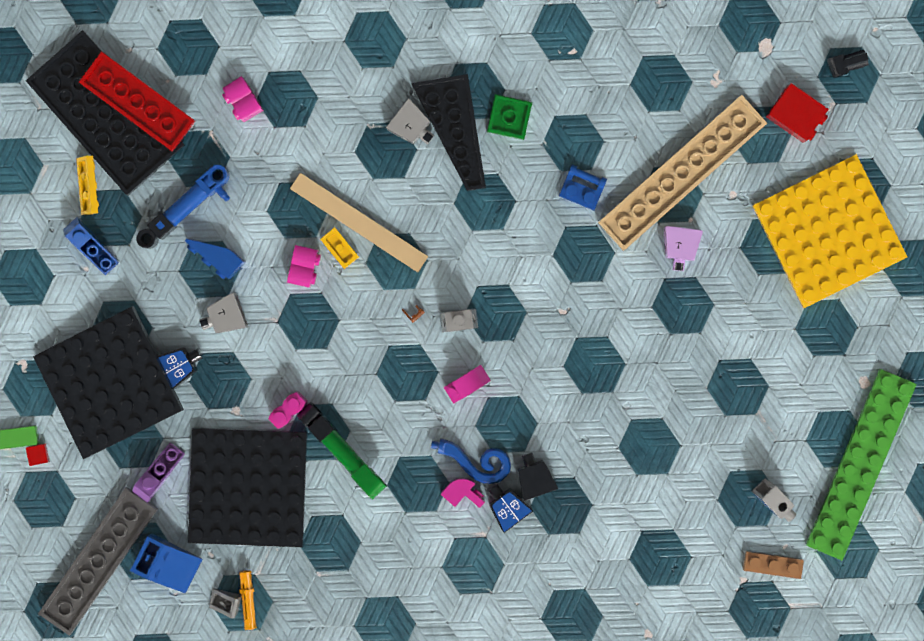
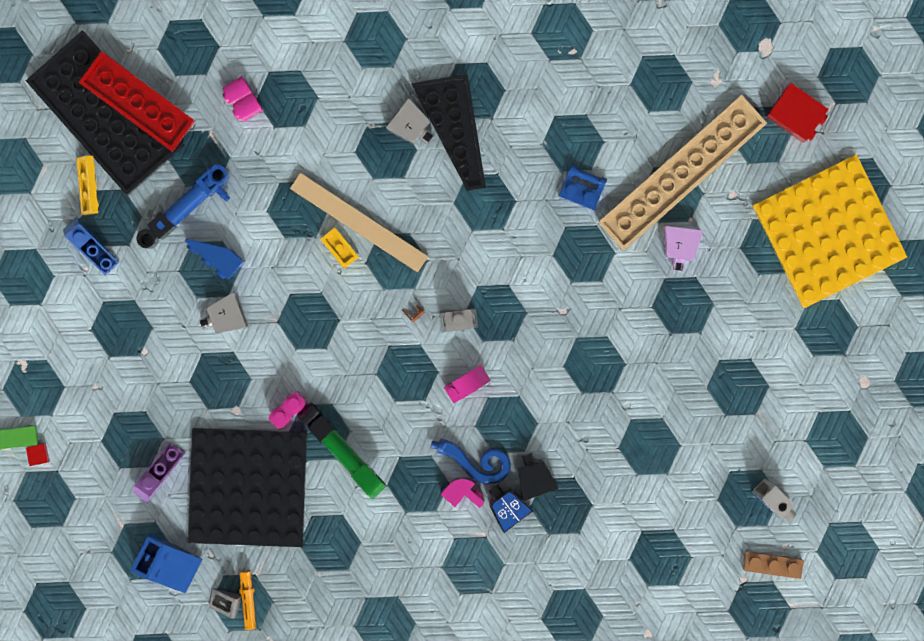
black plate [33,306,184,459] -> none
flat silver plate [38,487,158,636] -> none
torso [158,347,203,389] -> none
dark pink brick [287,245,321,288] -> none
green tile [487,94,533,140] -> none
bright green plate [806,369,917,561] -> none
black piece [827,49,869,78] -> none

